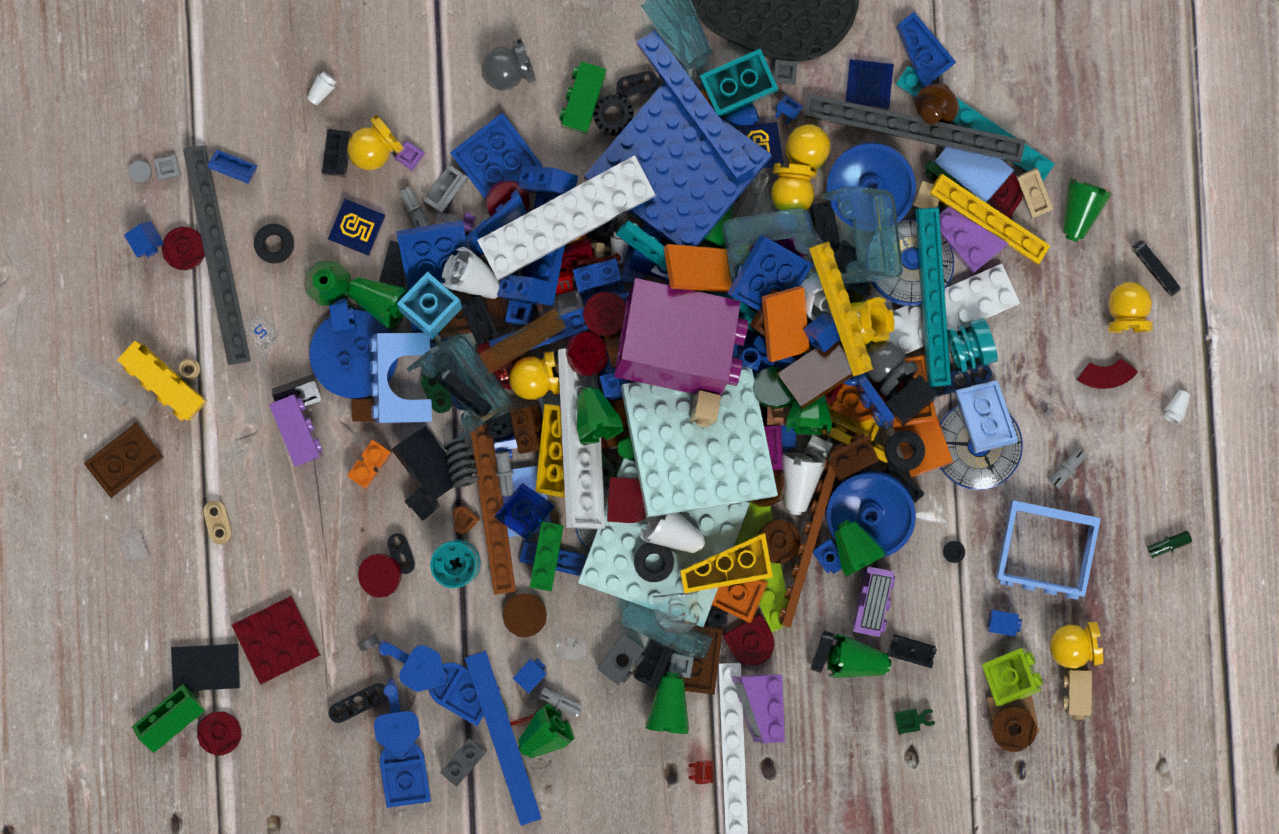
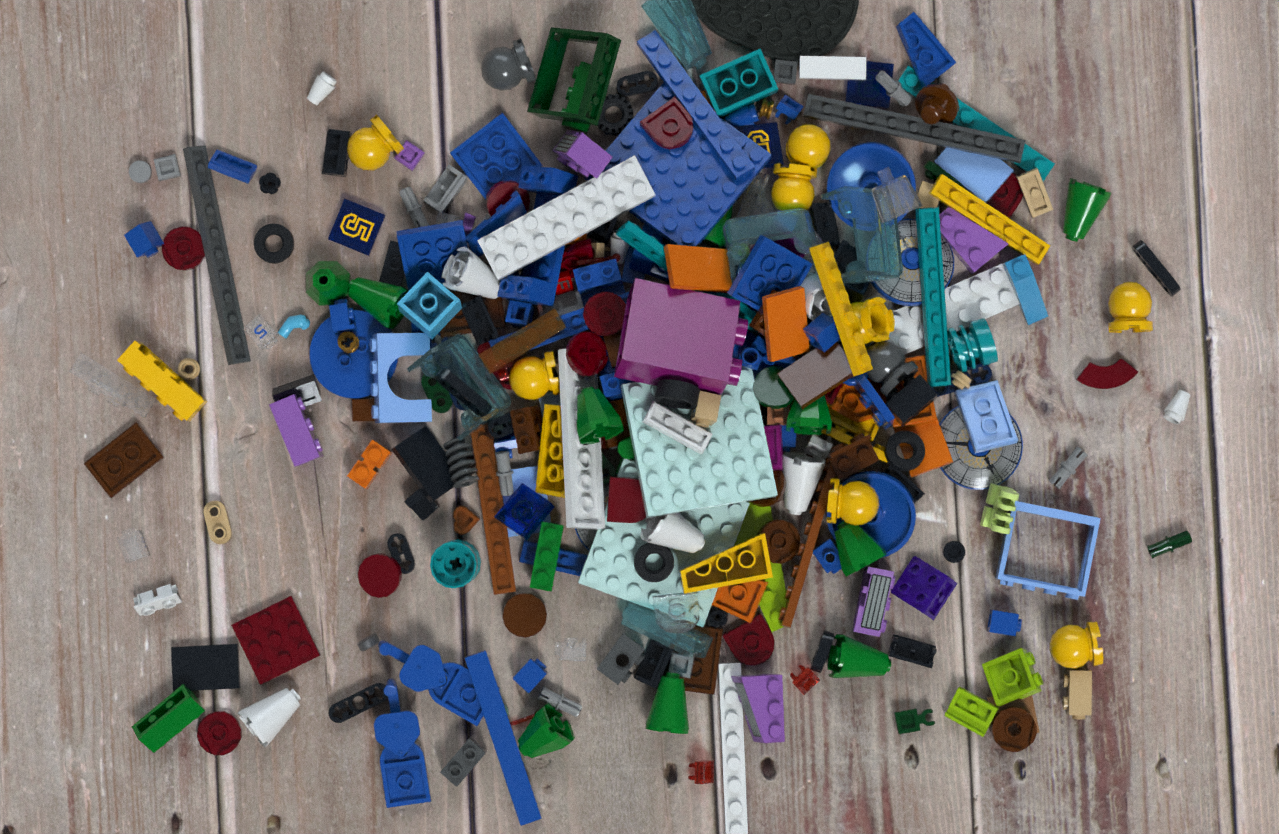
none -> white hinge [133,584,182,616]
none -> white cone [237,688,301,747]
none -> black plate [259,173,281,194]
none -> medium azure arm [277,314,310,339]
none -> pearl gold bush [338,331,359,353]
none -> dark green window [527,27,621,126]
none -> medium lavender wedge [552,129,612,179]
none -> dark red tile [640,97,693,149]
none -> white tile [642,401,713,454]
none -> black tyre [655,379,700,409]
none -> pearl gold bush [759,98,775,120]
none -> clear red tile [790,665,820,695]
none -> white tile [799,56,866,80]
none -> yellow tile [827,478,879,526]
none -> clear torso [872,167,923,224]
none -> light grey axle [876,71,912,107]
none -> dark purple bracket [891,556,957,620]
none -> lime plate [944,687,999,737]
none -> tan plate [951,370,972,390]
none -> yellowish green legs [980,483,1019,534]
none -> dark azure slope [1003,254,1049,325]

